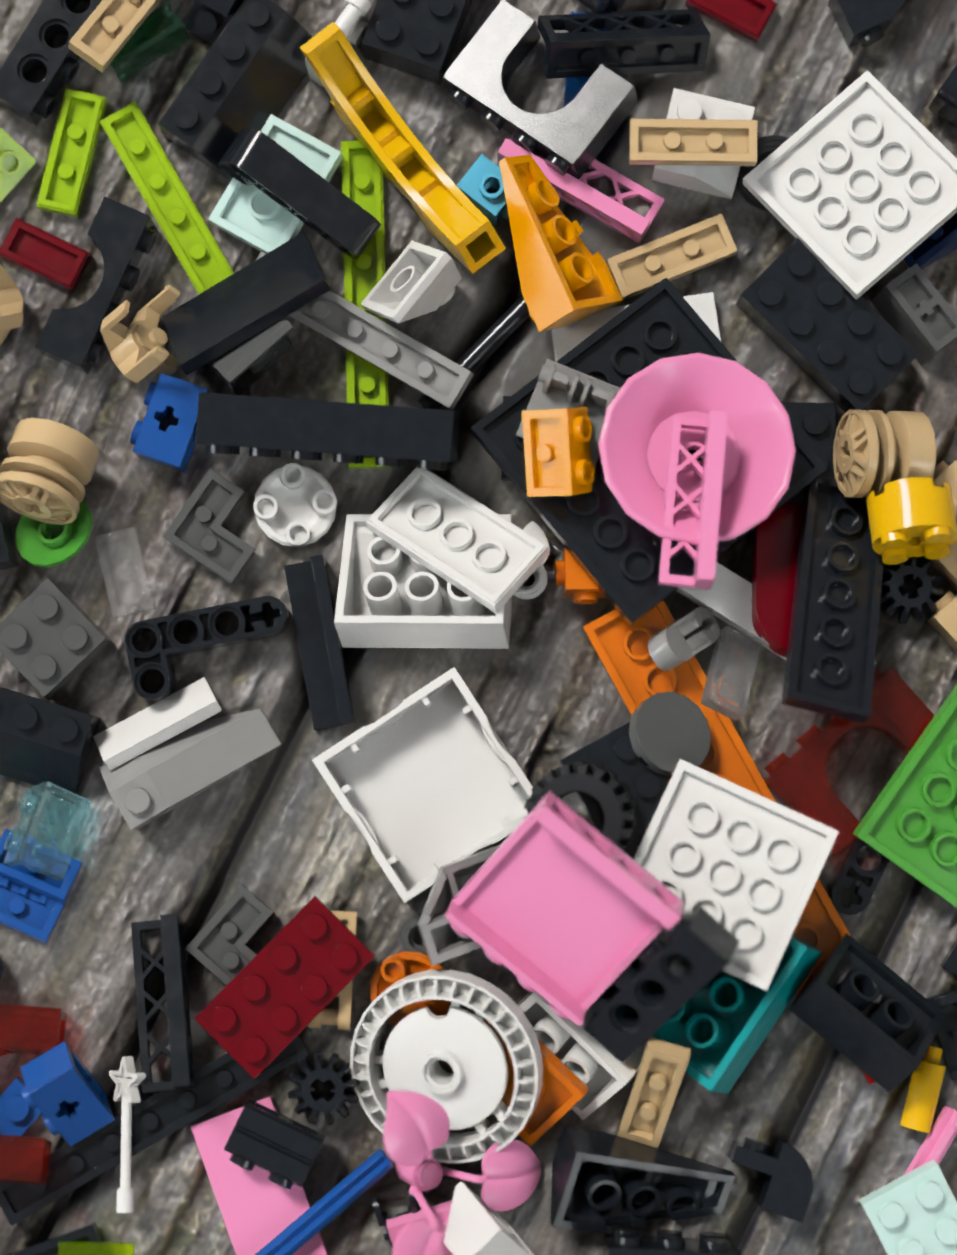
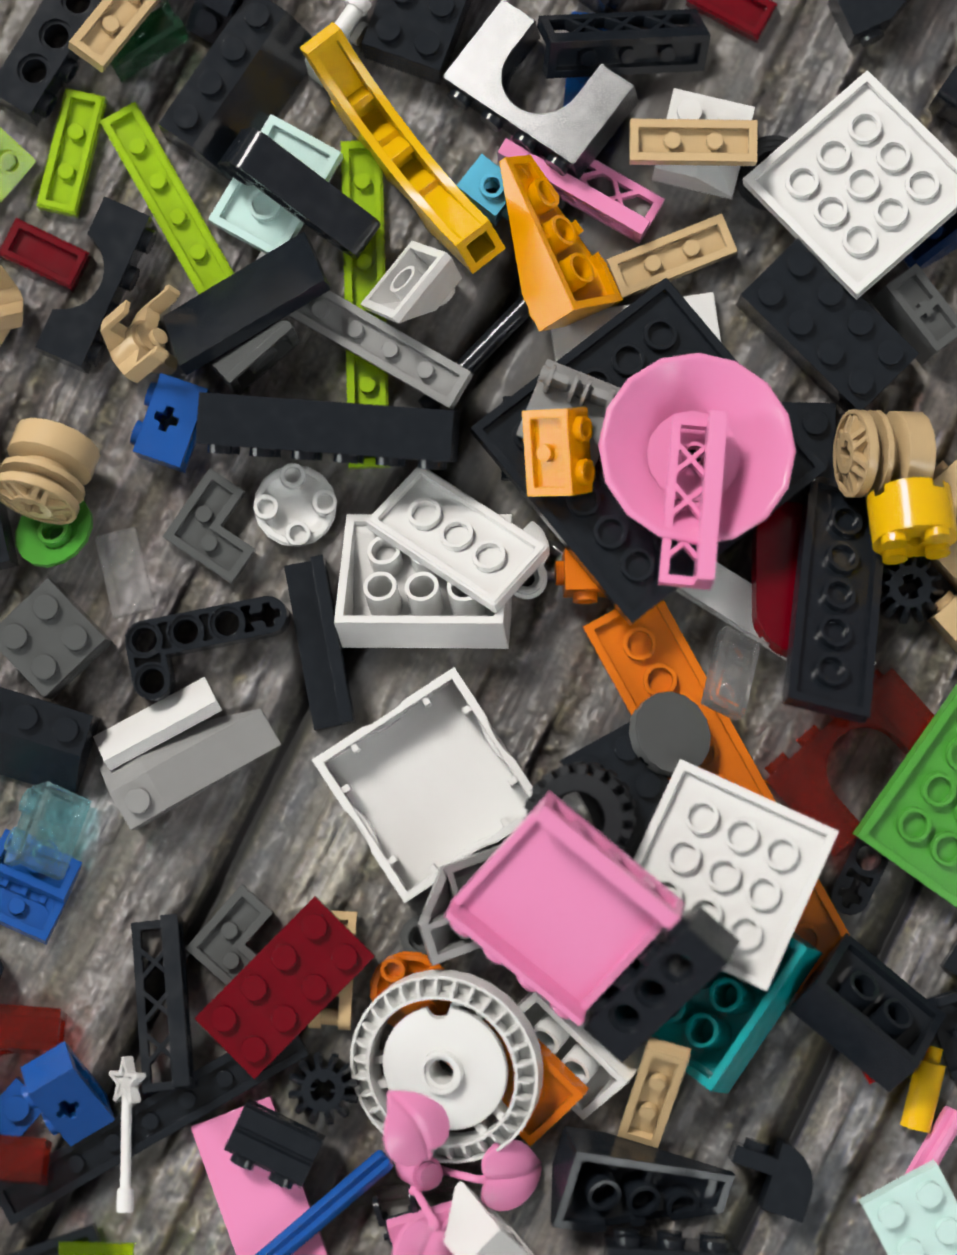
light grey piece [648,606,720,671] -> none

